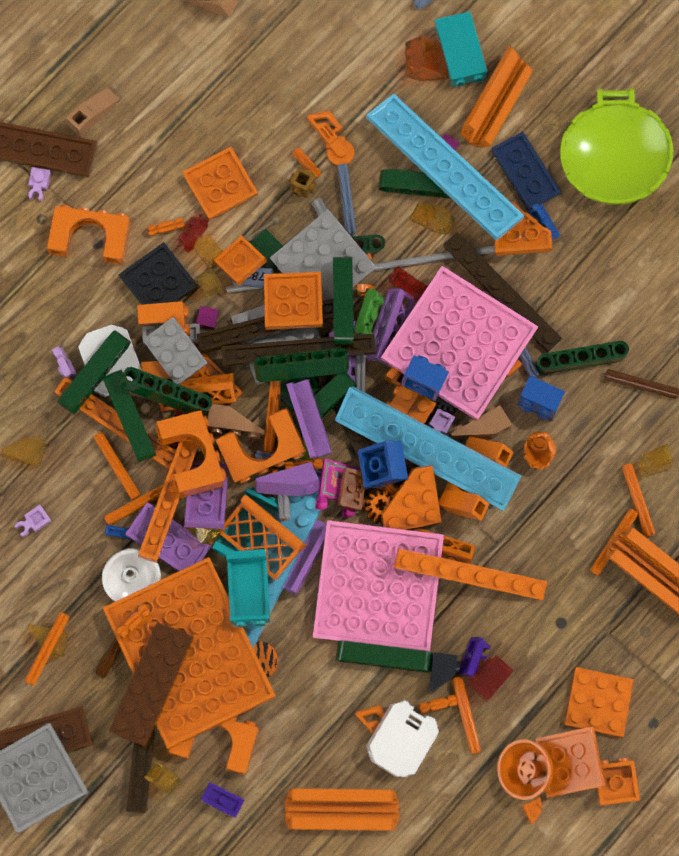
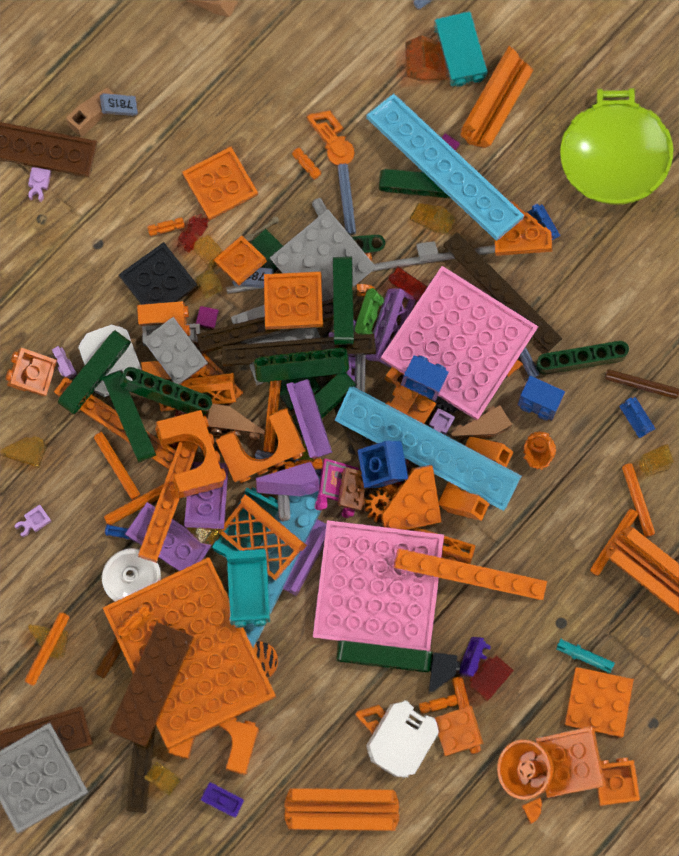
orange arch [47,205,131,265] -> none
pearl gold brick [288,167,317,198] -> none
dark blue tile [491,131,561,211] -> none
none -> orange plate [5,347,57,397]
none -> sand blue tile [100,94,138,116]
none -> light grey tile [416,241,438,261]
none -> orange plate [434,706,483,756]
none -> teal pin [556,638,615,674]
none -> blue hinge [619,397,655,438]

